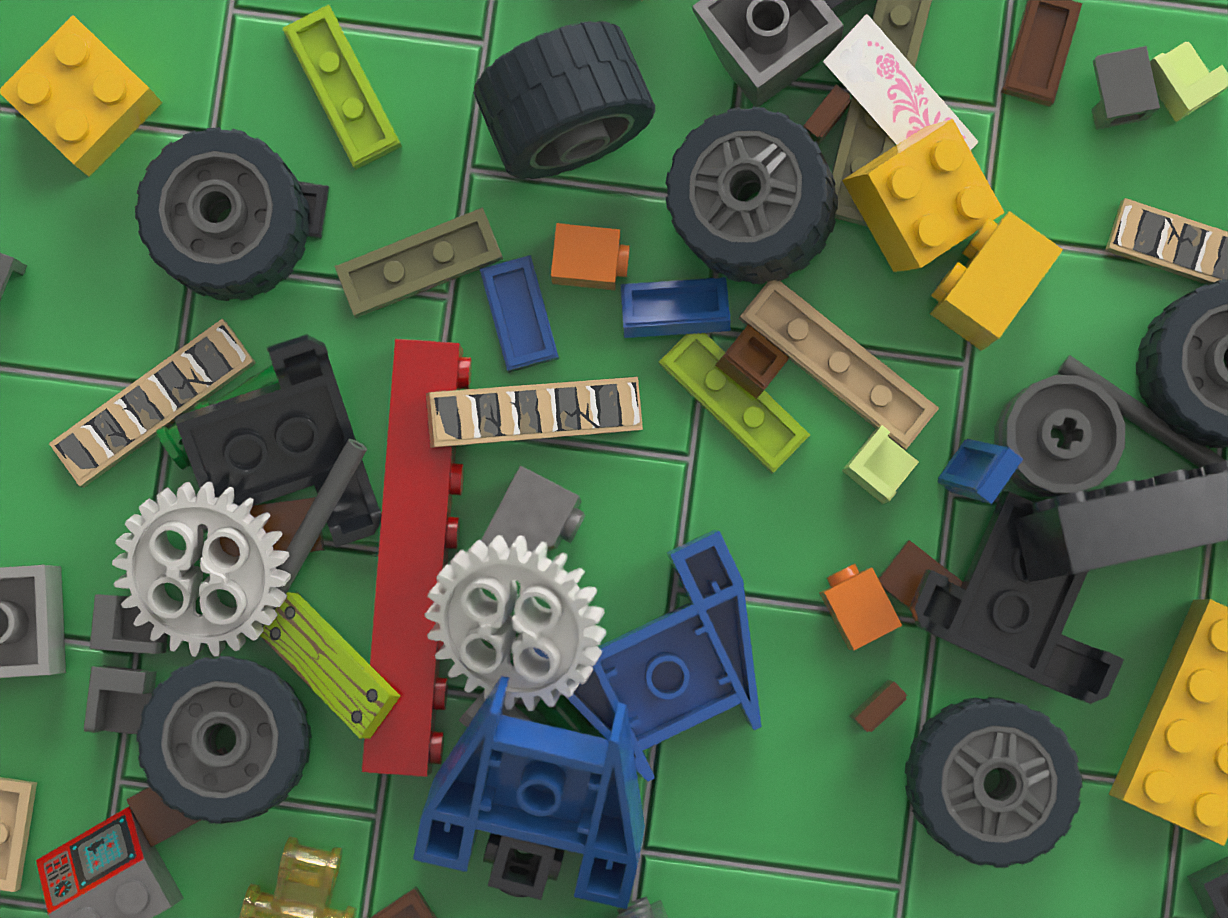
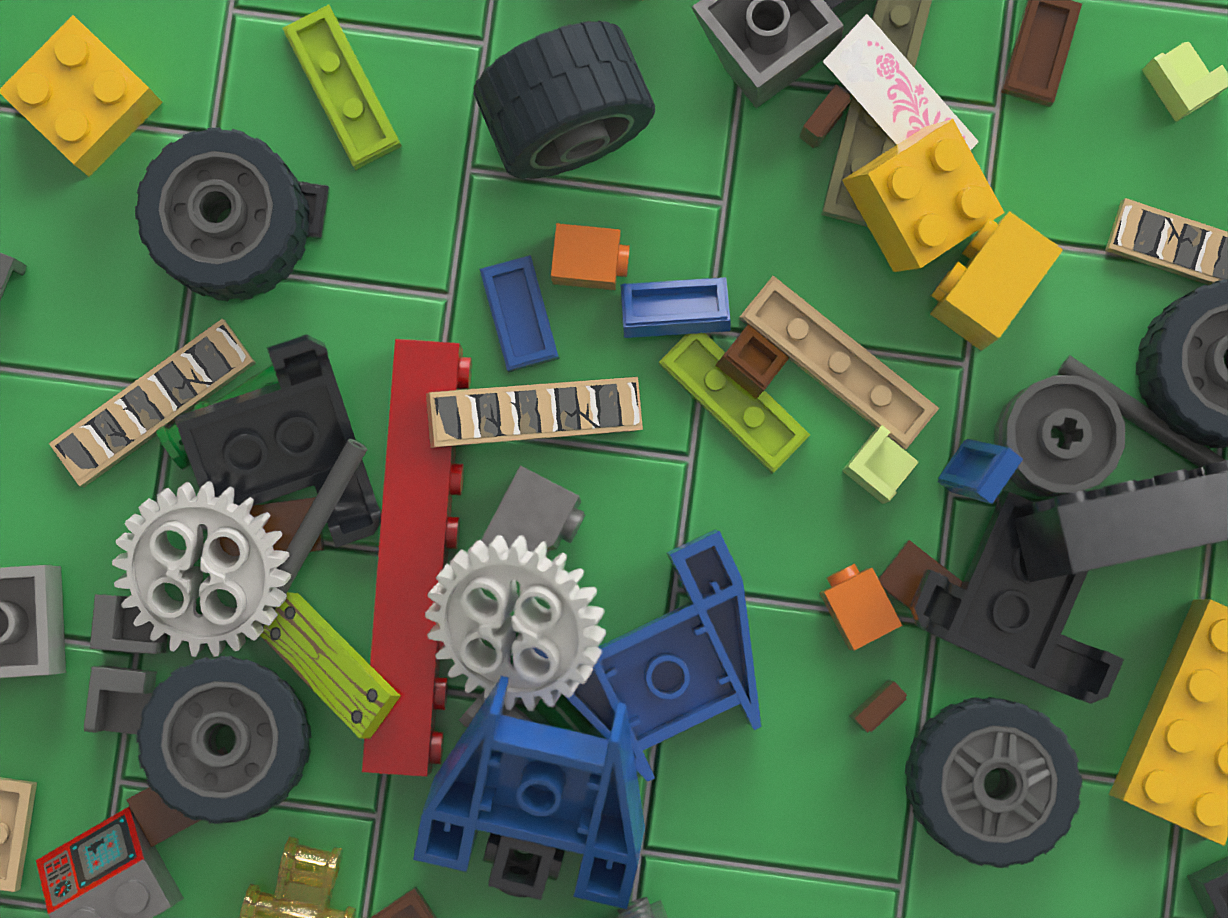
olive plate [334,207,504,318] -> none
wheel [665,107,838,284] -> none
dark grey panel [1092,46,1160,130] -> none

